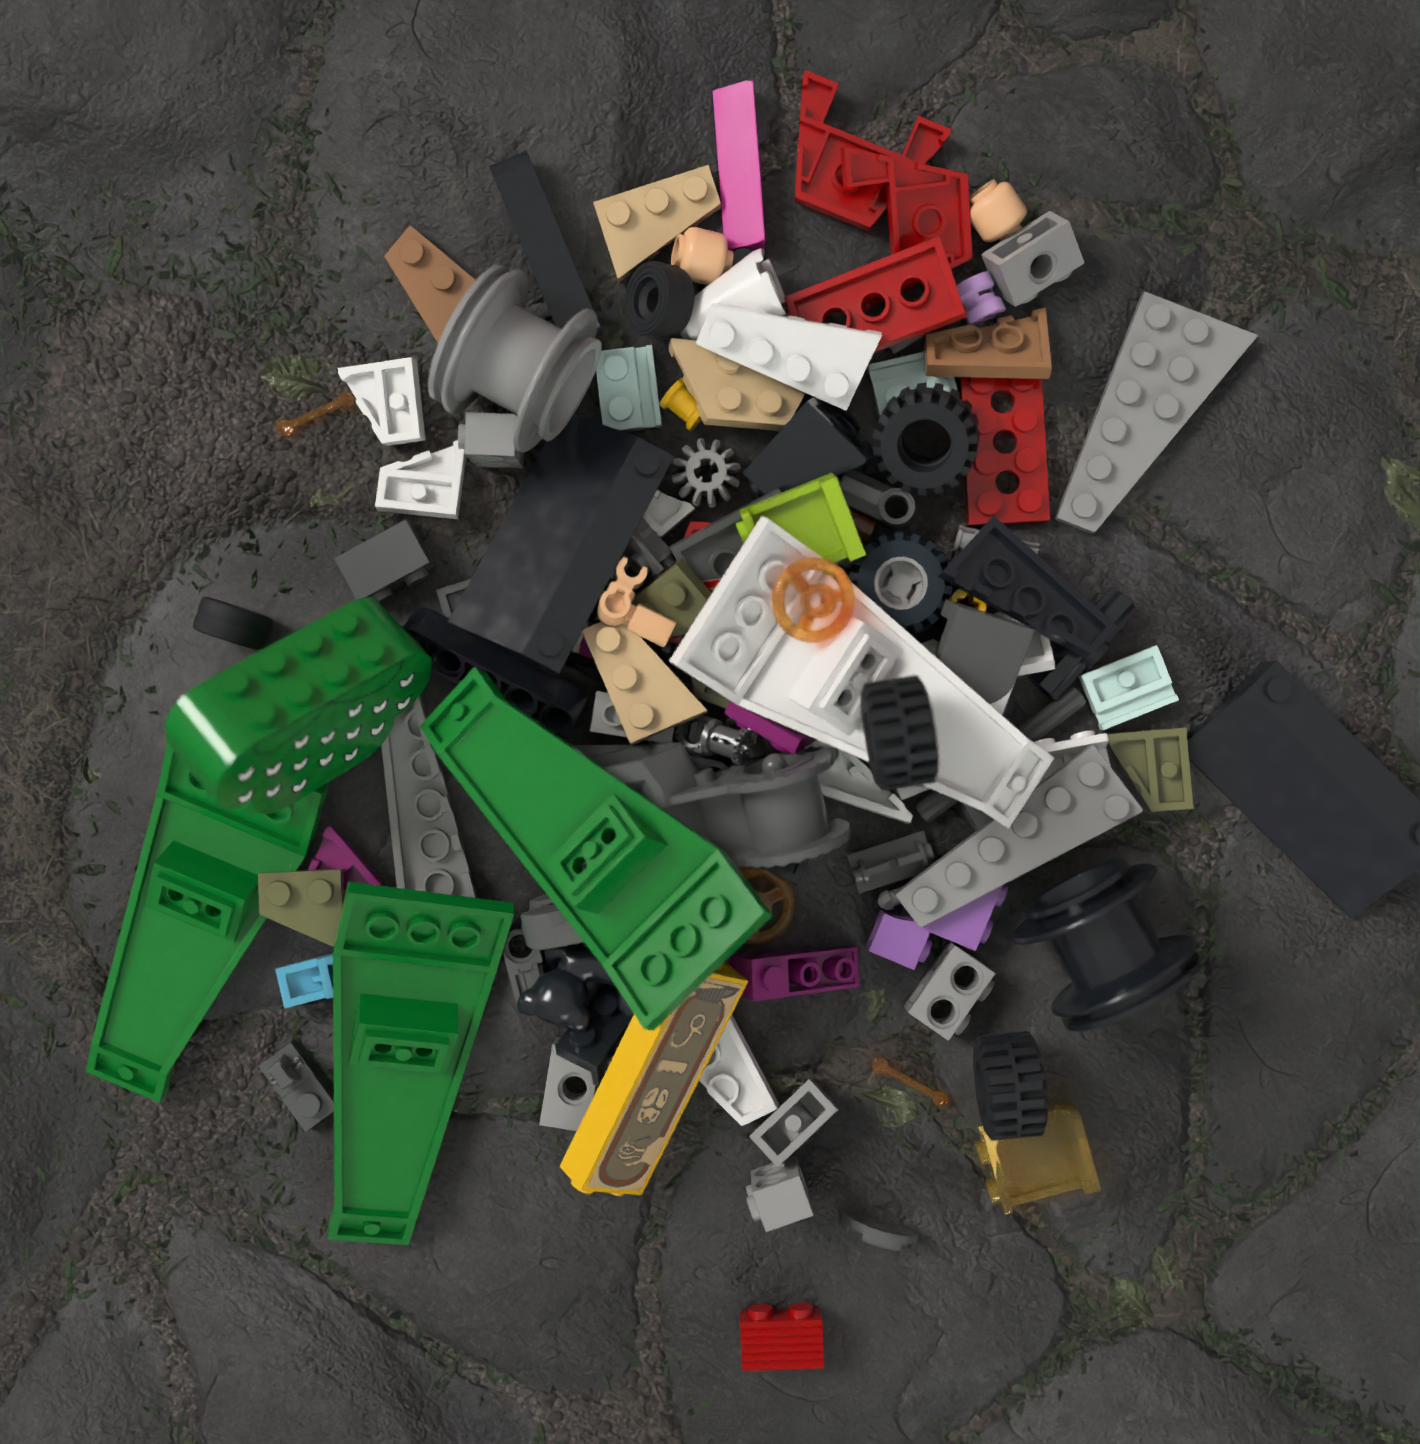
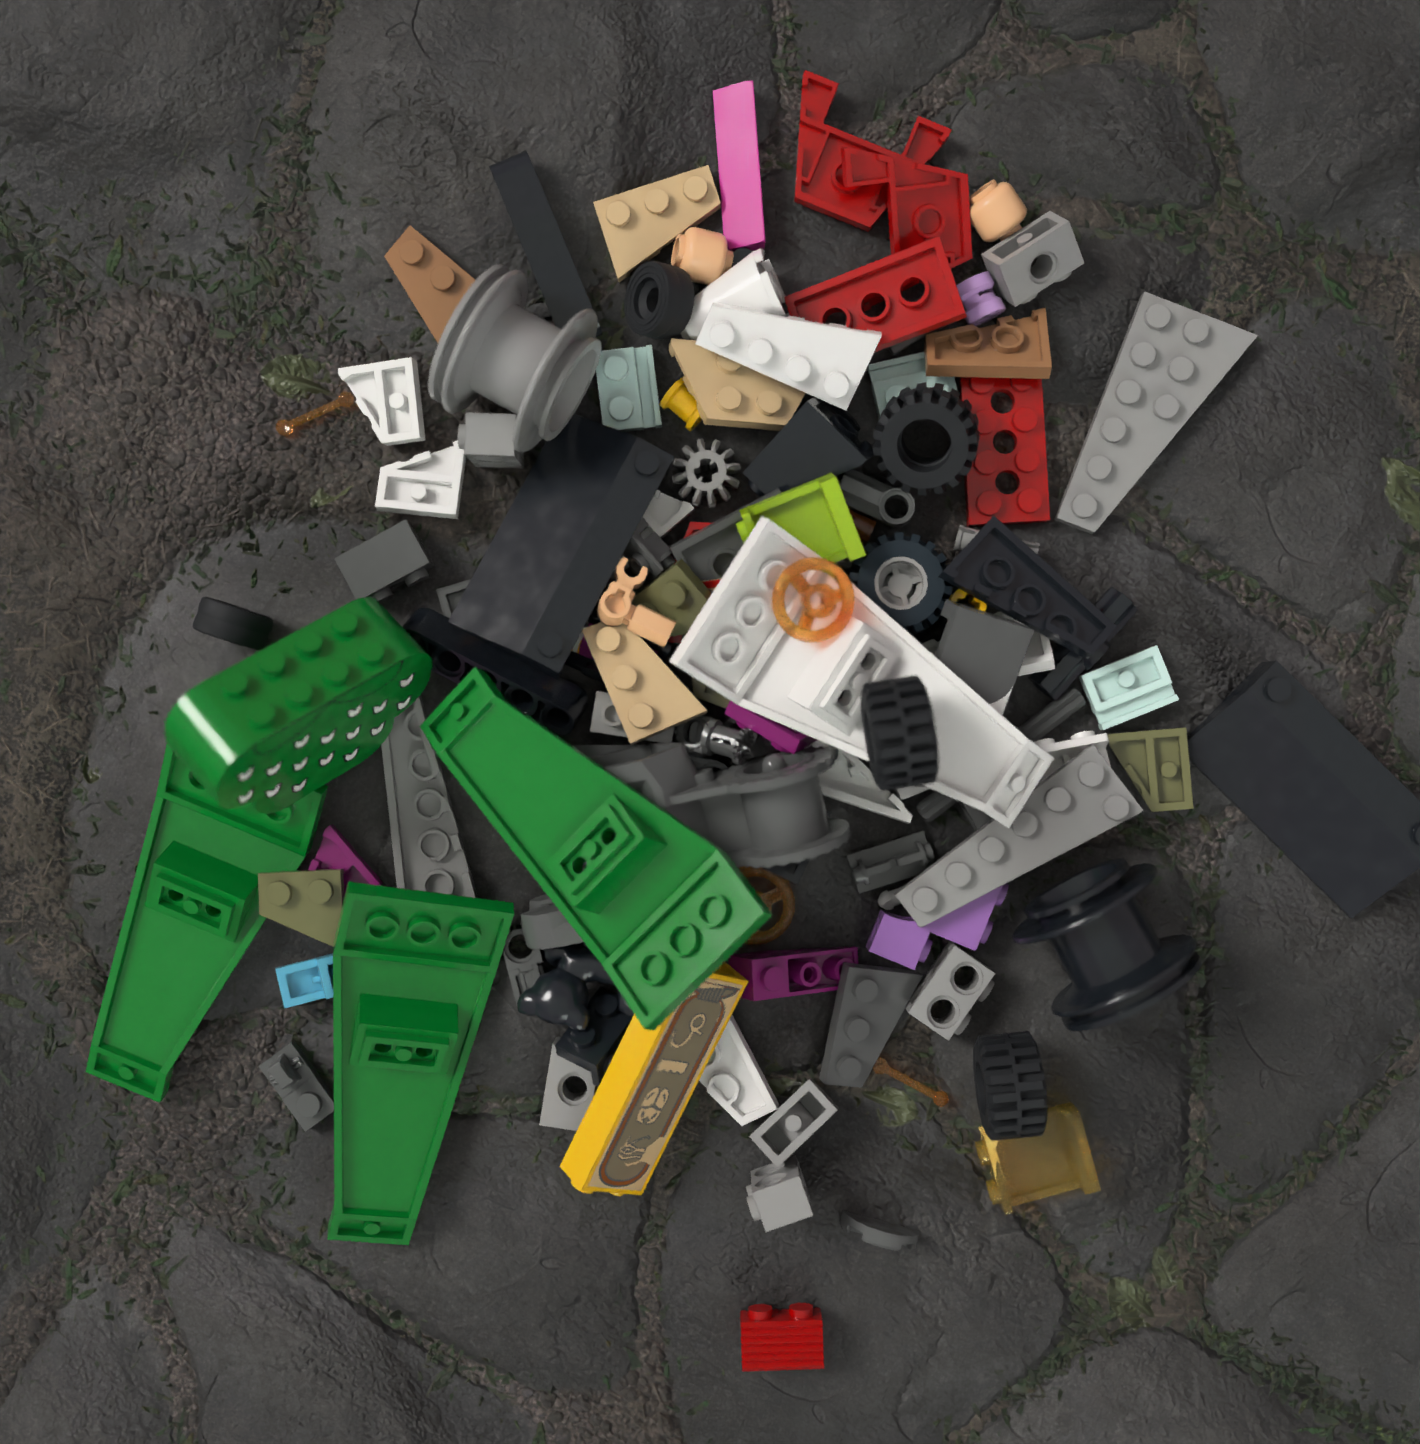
none -> dark grey wing [819,962,923,1088]

